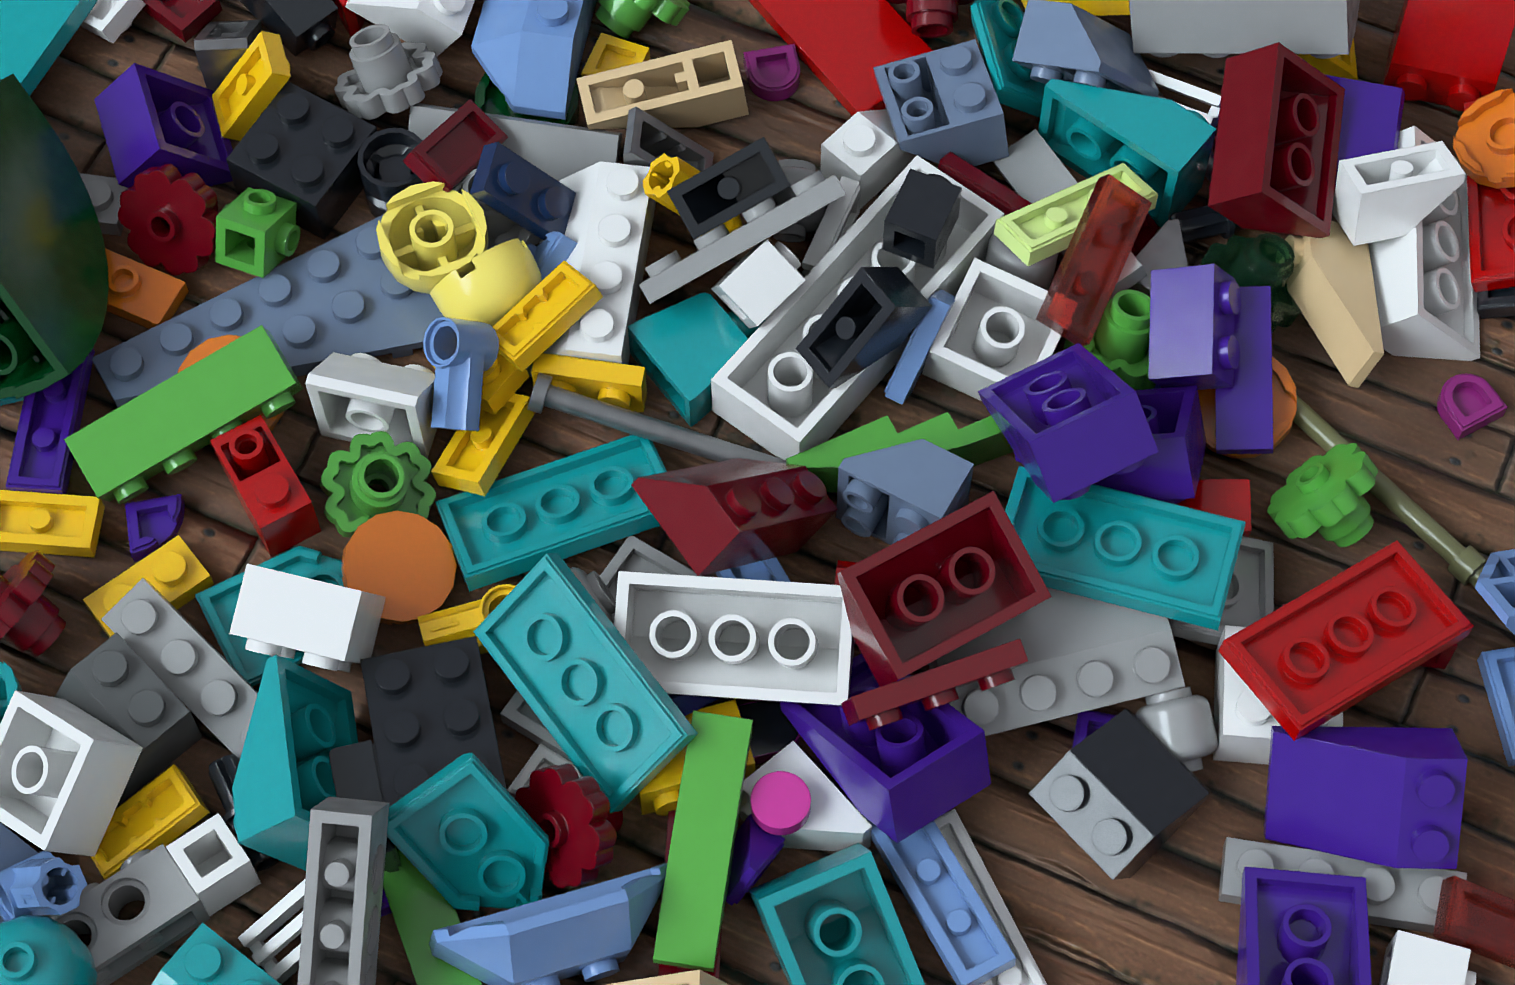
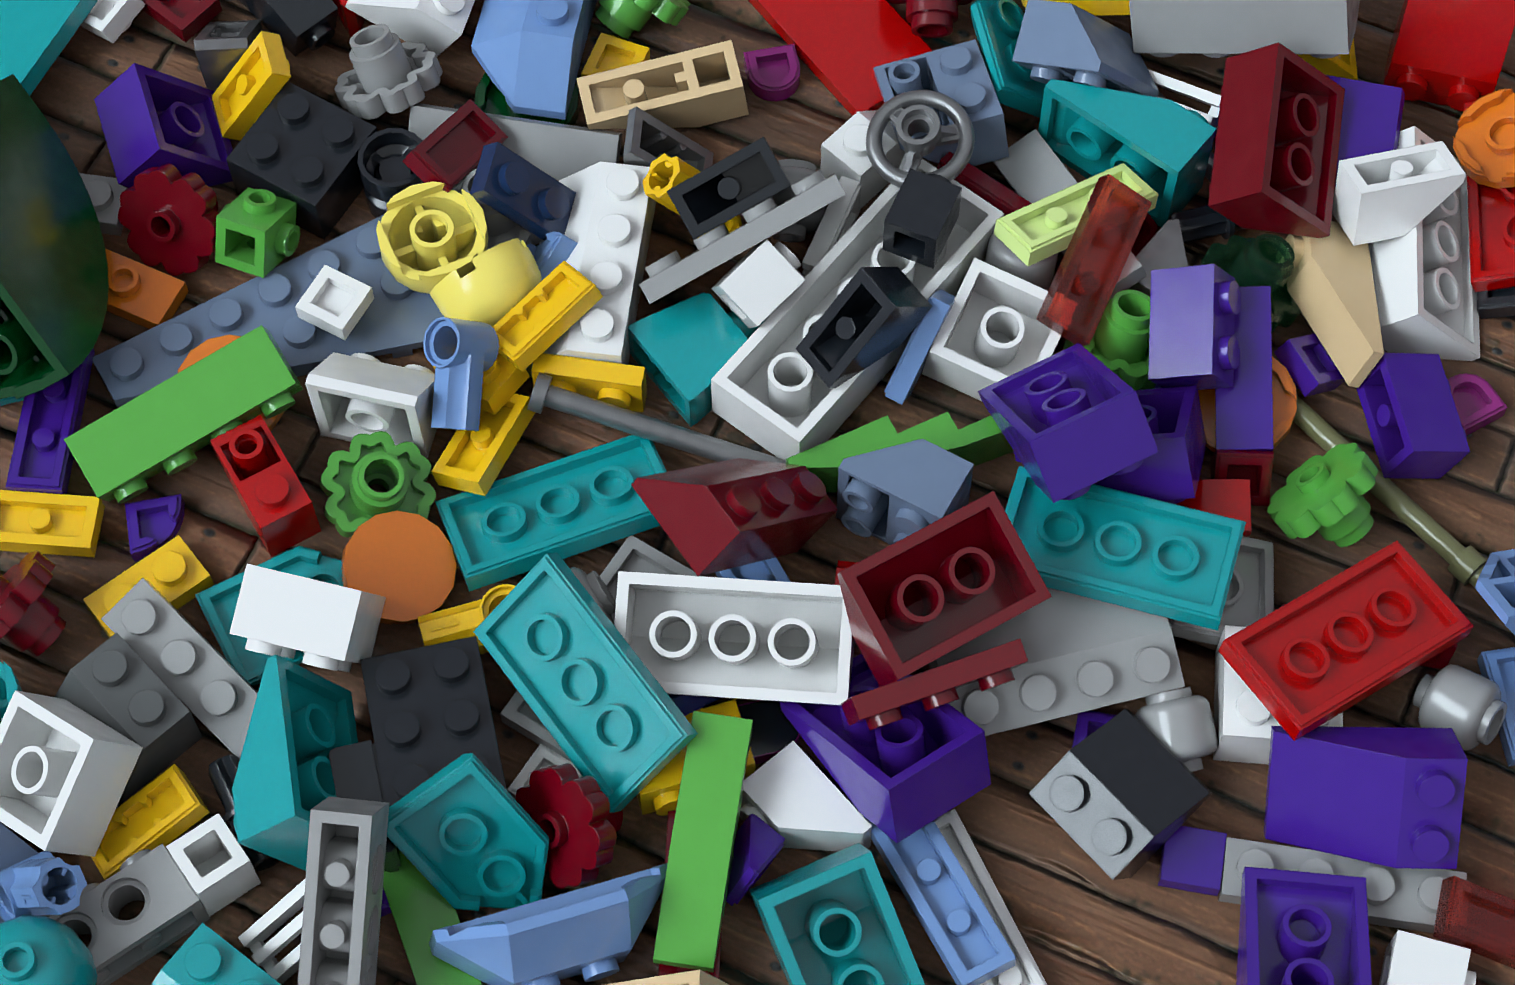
dark pink tile [750,771,811,836] -> none
none -> white plate [295,265,374,340]
none -> flat silver piece [866,90,975,188]
none -> dark purple tile [1158,826,1227,896]
none -> dark red slope [1210,449,1274,506]
none -> dark purple plate [1274,334,1345,397]
none -> dark purple brick [1356,353,1470,479]
none -> light grey head [1413,664,1507,750]

